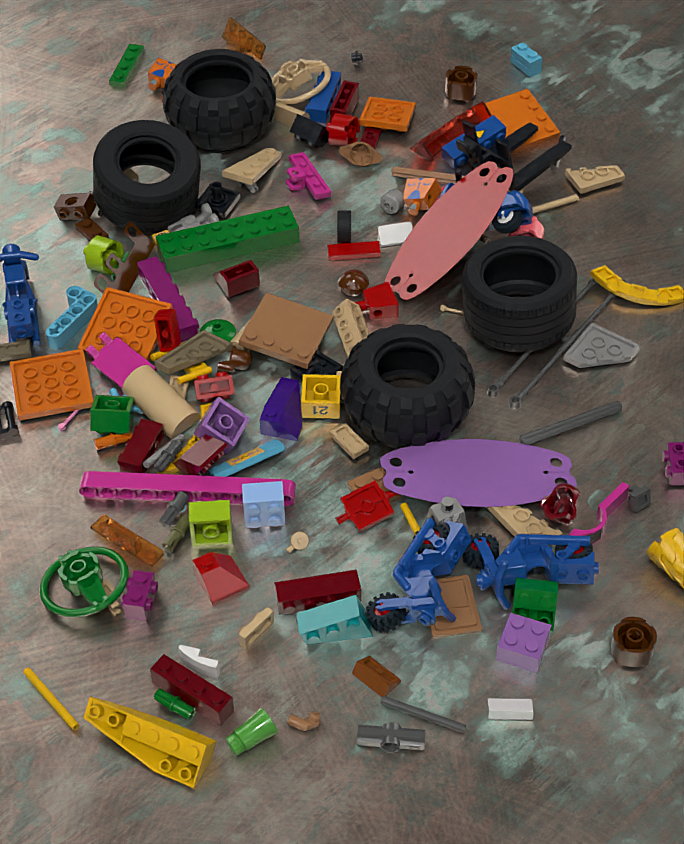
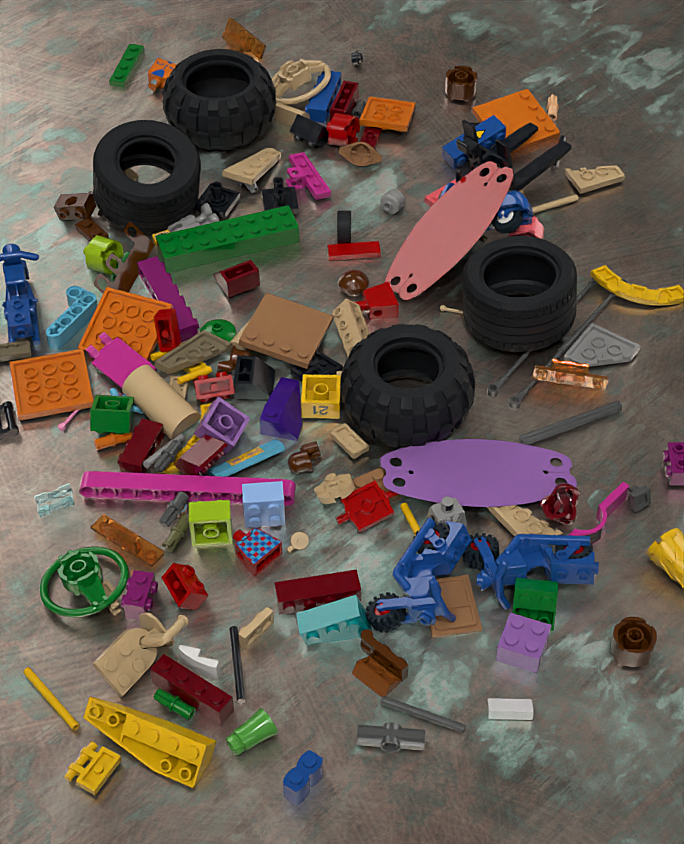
red slope [192,552,249,604] -> none
medium nougat arm [287,711,321,731] -> none
white slope [378,222,413,247] -> none
medium nougat axle [391,166,486,186] -> none
orange torso [403,178,442,216] -> none
clear red windscreen [410,101,492,162] -> none
medium azure brick [510,43,543,77] -> none
none -> clear light blue piece [34,483,75,517]
none -> yellow plate [64,741,122,795]
none -> tan plate [92,613,189,696]
none -> red brick [161,563,209,610]
none -> black bar [229,626,246,704]
none -> black slope [233,356,276,400]
none -> torso [233,528,283,577]
none -> black plate [262,177,299,214]
none -> blue brick [283,750,323,805]
none -> reddish brown piece [288,441,321,475]
none -> tan plate [314,473,355,504]
none -> dark grey pin [352,100,366,119]
none -> reddish brown plate [360,629,408,682]
none -> clear orange bracket [531,359,609,390]
none -> light nougat axle [546,94,559,121]

